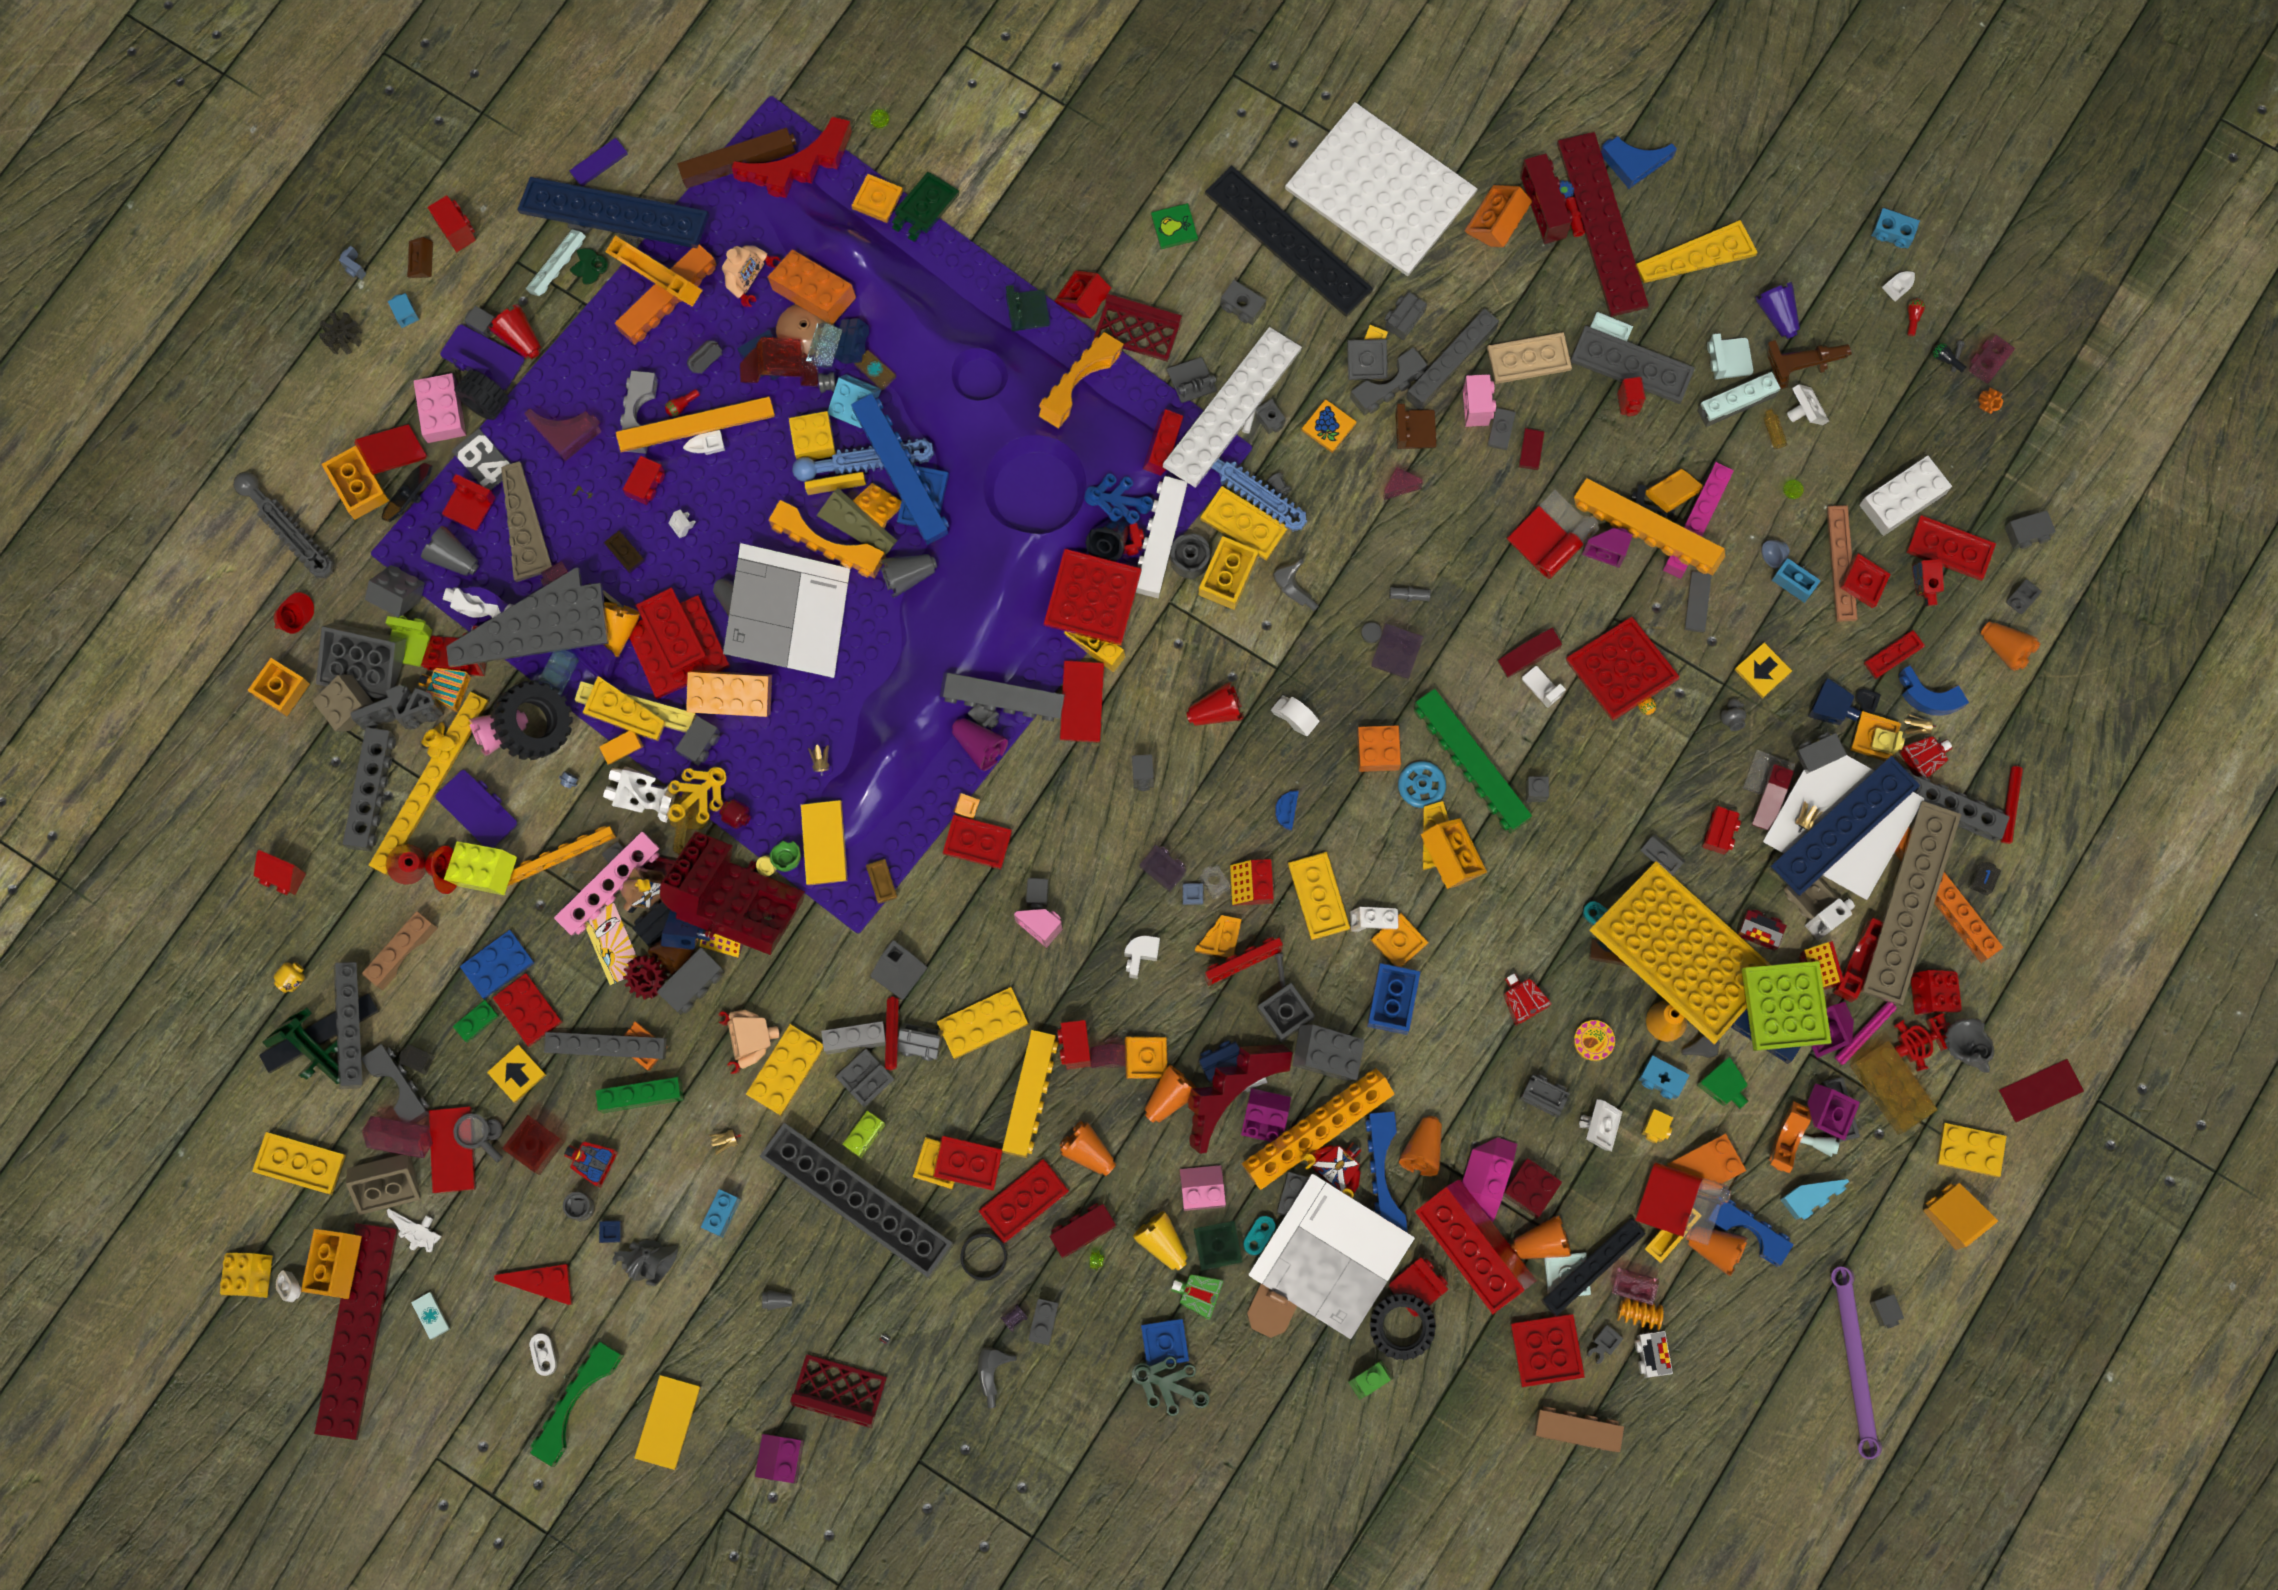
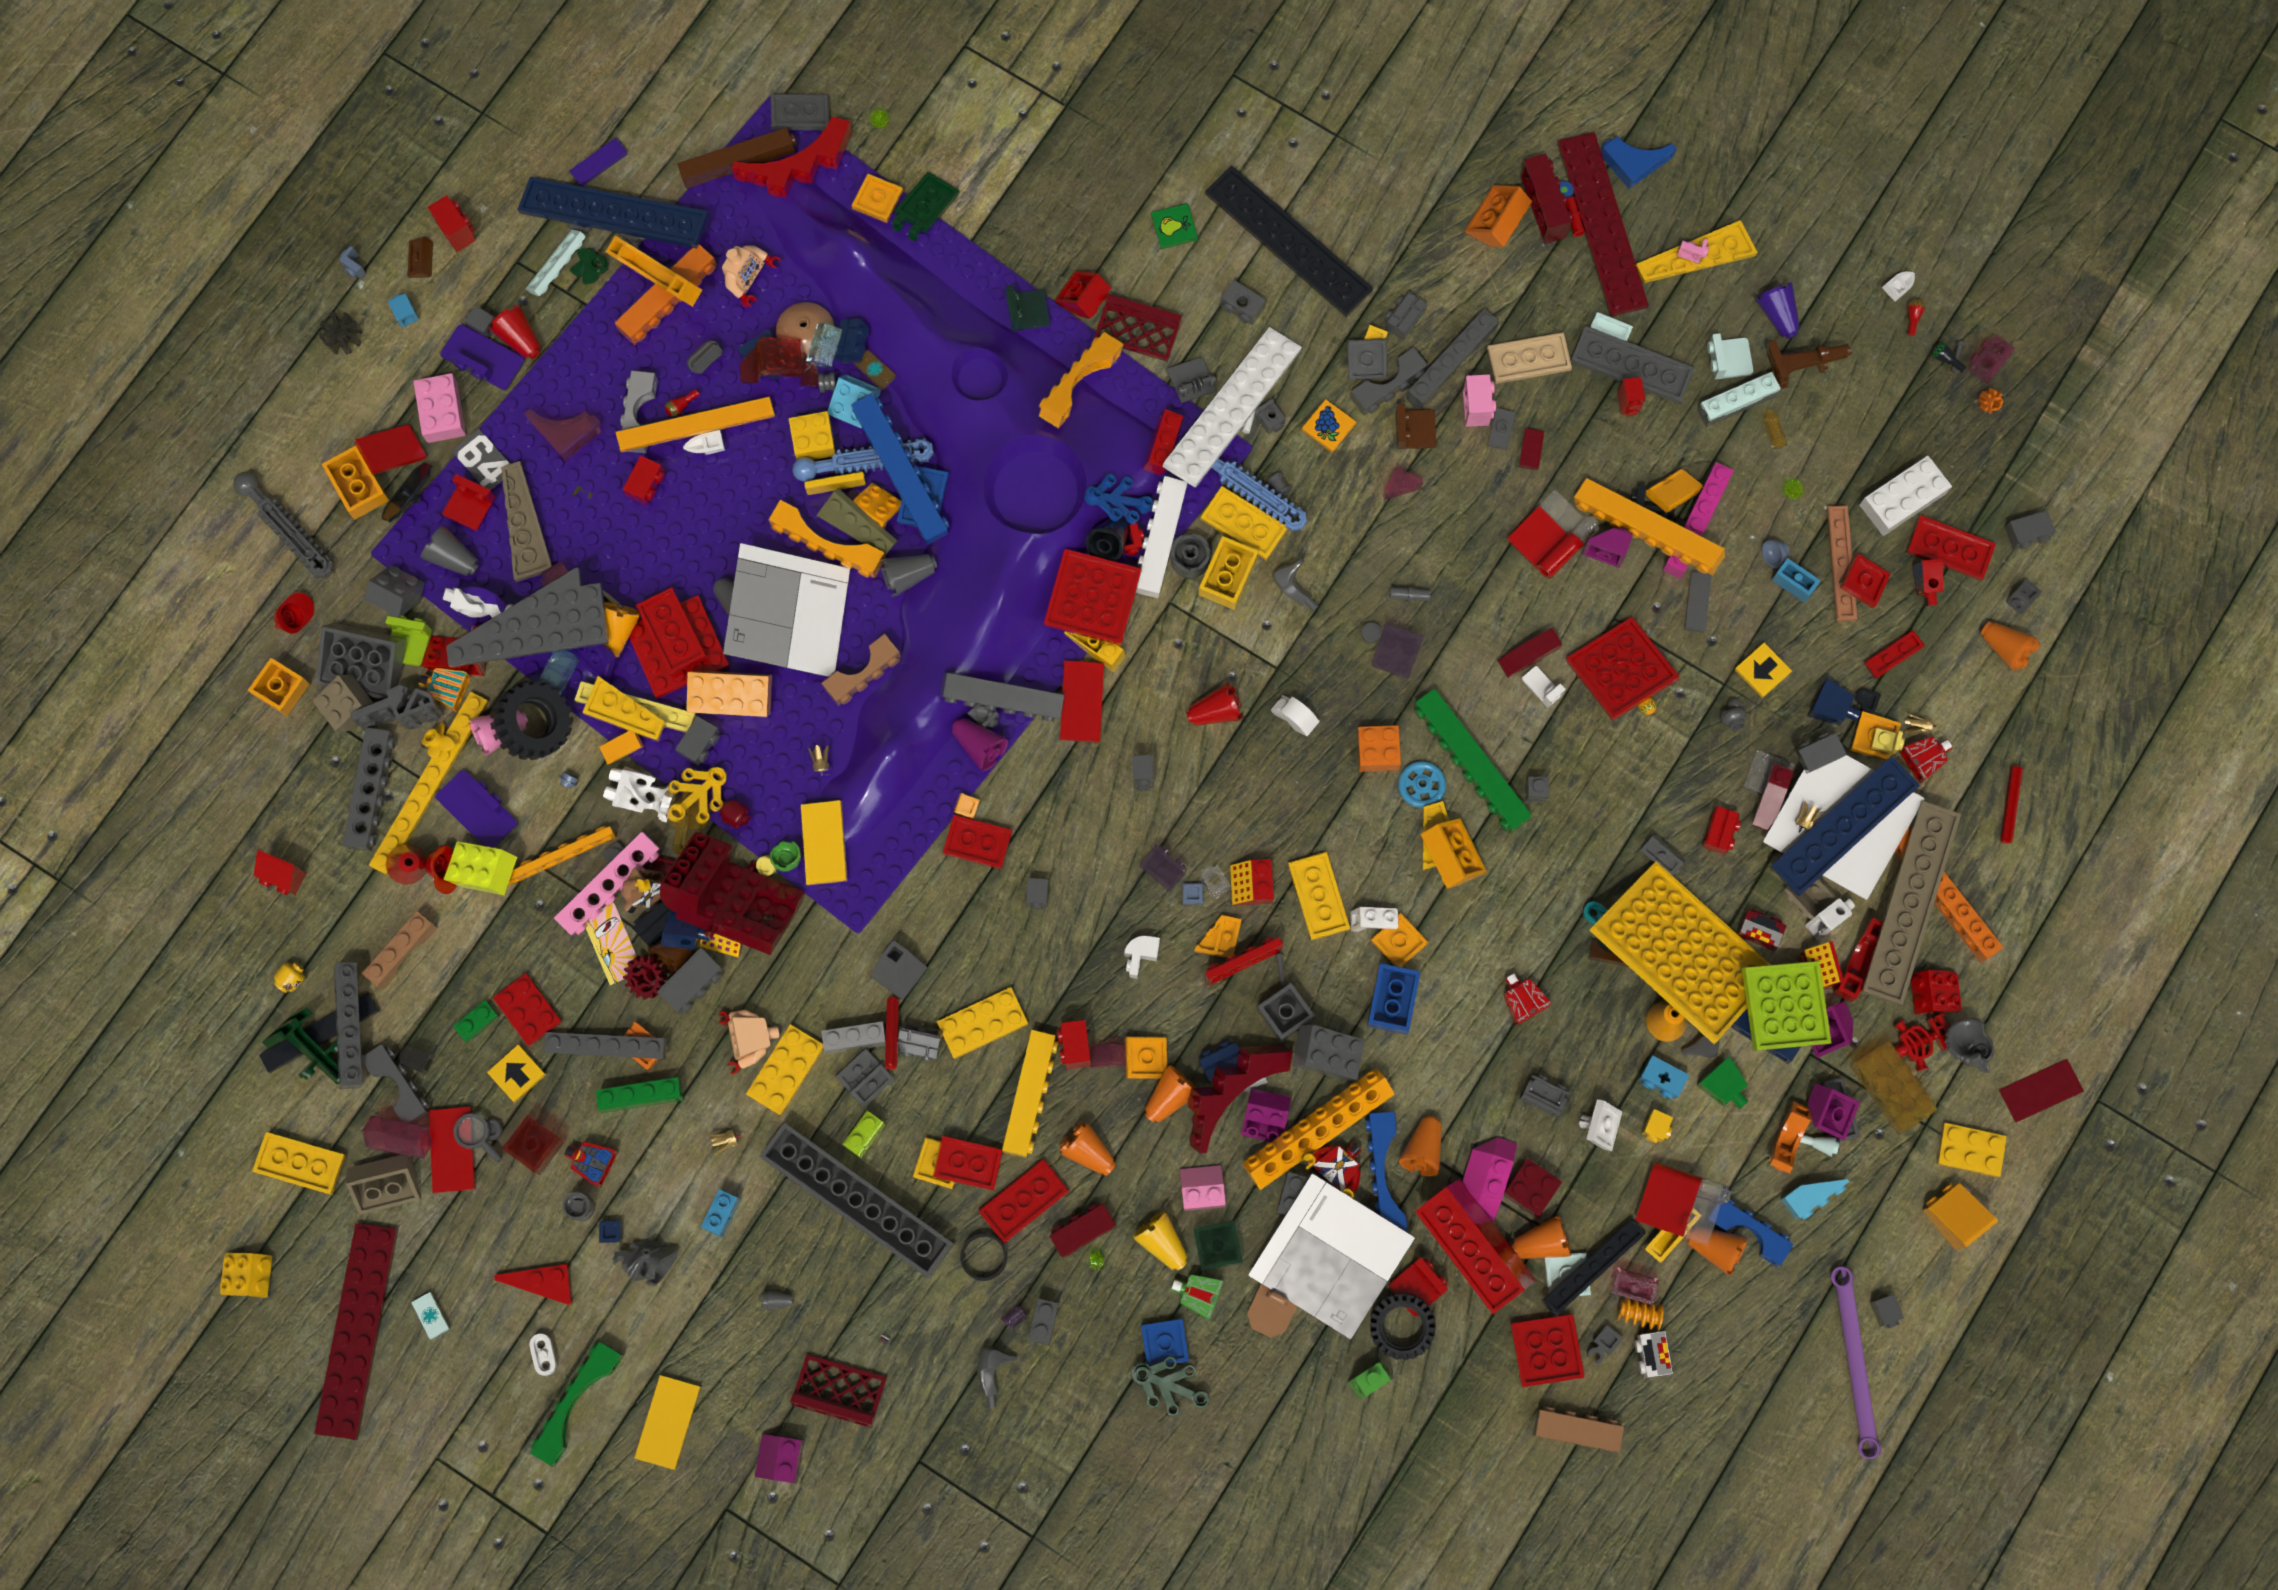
white plate [276,1270,301,1302] -> none
light orange brick [301,1229,362,1299] -> none
white piece [387,1209,442,1252] -> none
black tyre [454,370,509,420] -> none
blue plate [460,930,534,1000] -> none
dark brown plate [603,530,645,574] -> none
white tile [669,510,695,538] -> none
orange brick [768,250,856,325] -> none
pearl gold tile [866,859,897,904] -> none
bright pink slope [1014,909,1062,948] -> none
teal plate [1243,1216,1275,1256] -> none
blue tile [1275,791,1299,831] -> none
white plate [1285,102,1477,276] -> none
yellow tile [1574,1020,1615,1061] -> none
orange slope [1667,1134,1746,1195] -> none
white tile [1787,384,1829,425] -> none
dark pink axle [1835,1002,1896,1065] -> none
dark azure brick [1871,208,1920,249] -> none
blue arch [1899,666,1969,716] -> none
dark grey brick [1905,769,2009,842] -> none
clear smoke brick [1968,862,2001,896] -> none
none -> dark grey tile [770,94,829,130]
none -> medium nougat arch [821,634,901,706]
none -> bright pink bracket [1677,238,1709,264]

